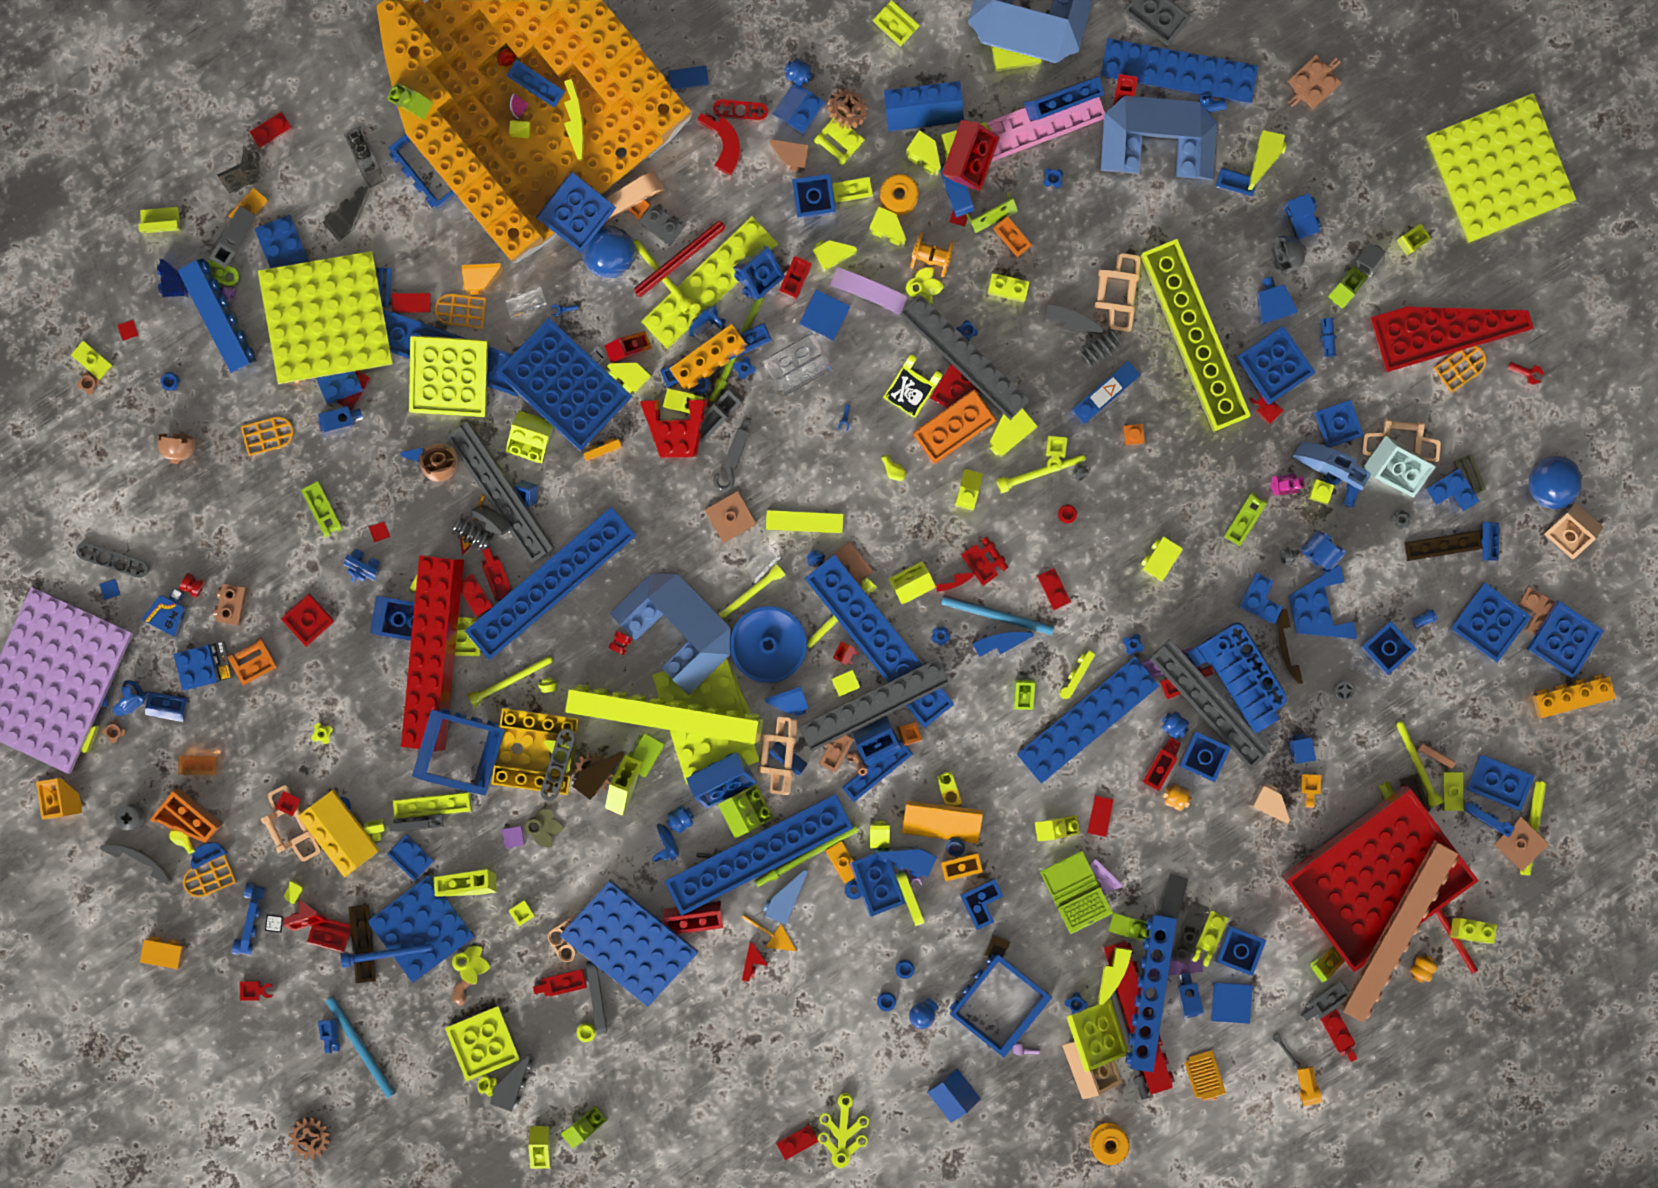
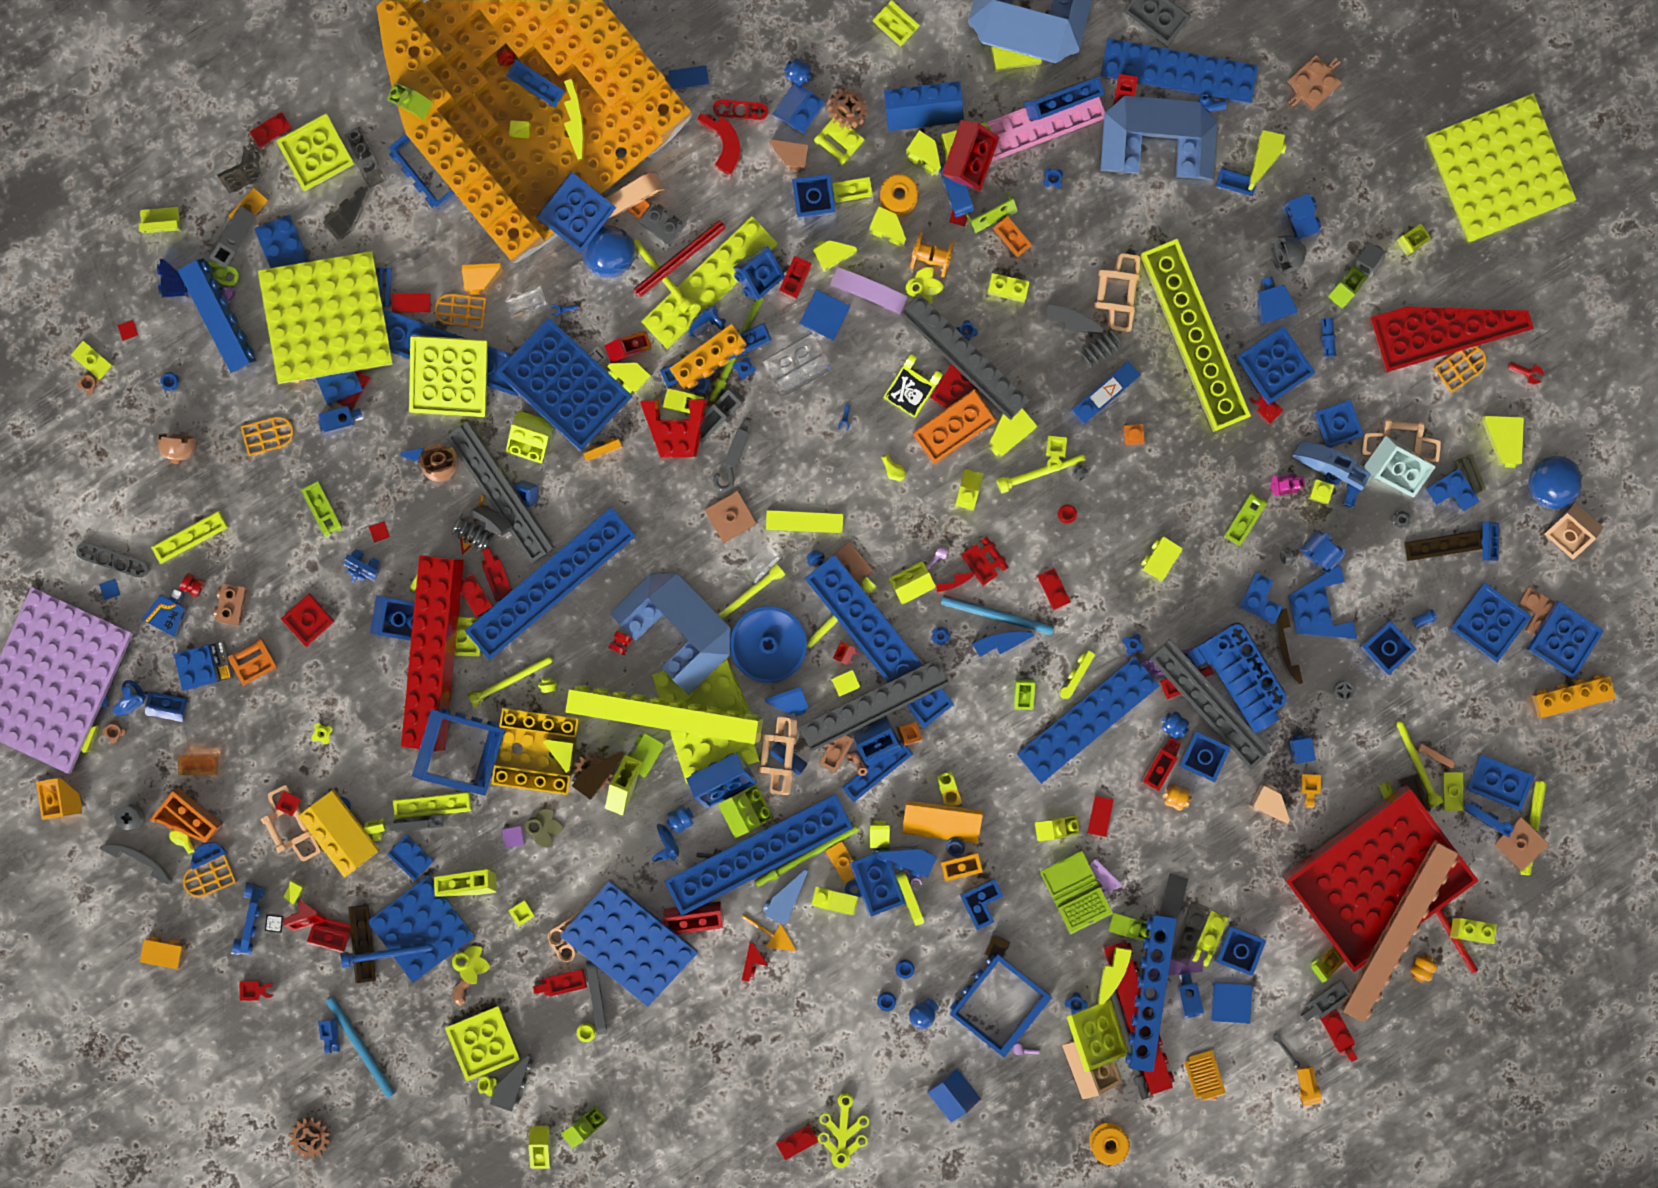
dark pink tile [510,94,529,121] -> none
dark grey beam [541,728,576,801] -> none
none -> neon yellow tile [151,511,229,564]
none -> neon yellow plate [276,113,355,192]
none -> neon yellow slope [811,887,859,916]
none -> lavender hand [926,547,948,570]
none -> neon yellow slope [1482,416,1524,468]

